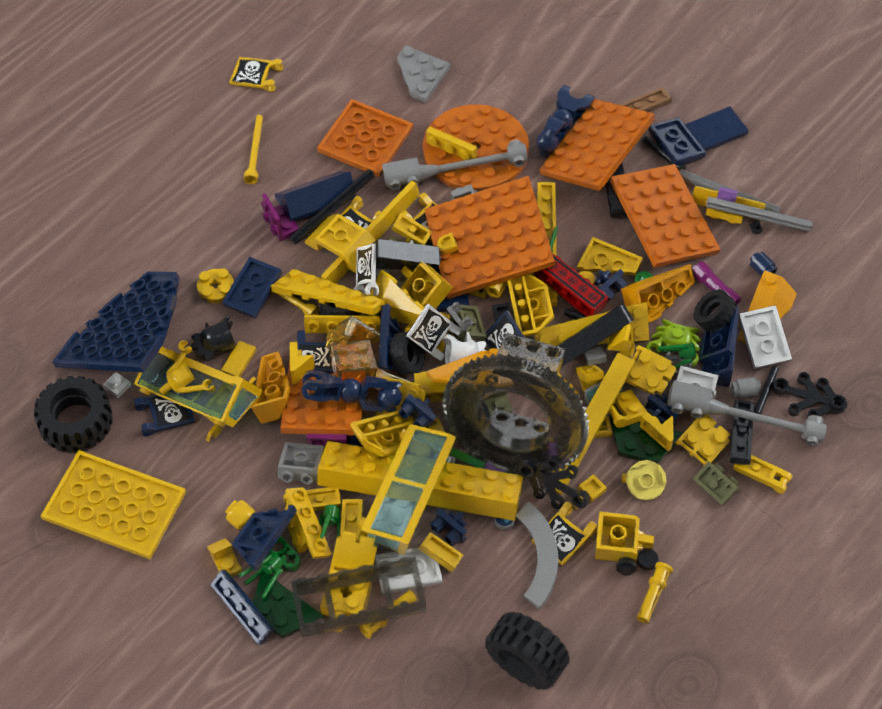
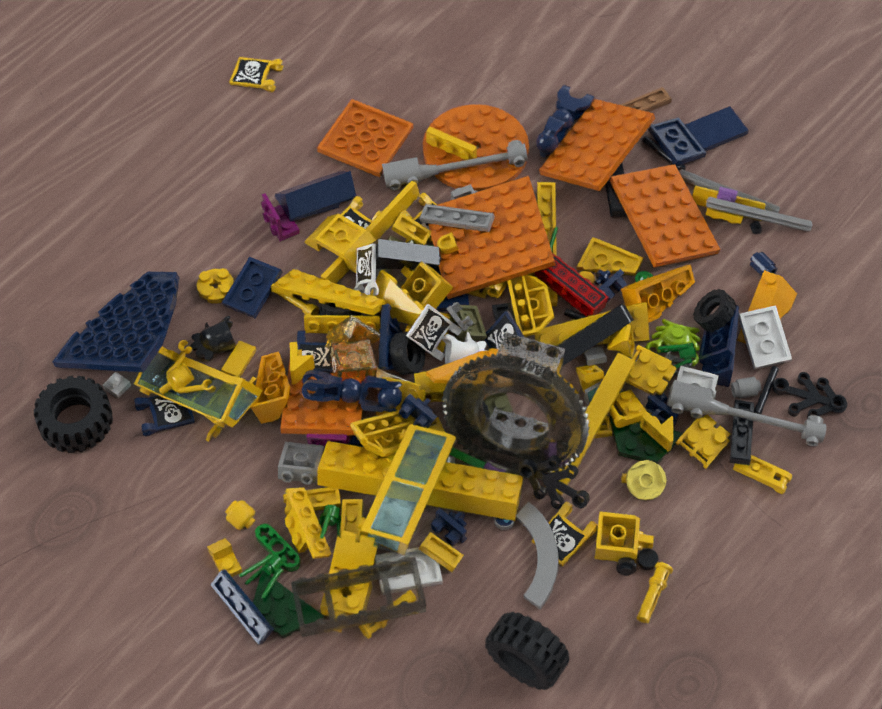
yellow plate [41,450,187,560] -> none
dark blue wing [232,505,297,571] -> none
yellow piece [243,115,263,184] -> none
black axle [290,169,375,244] -> none
light grey plate [397,45,451,103] -> none
yellow plate [571,474,607,509] -> none
magenta axle [692,261,741,305] -> none
olive bracket [693,461,741,506] -> none
none -> light grey tile [420,204,495,232]

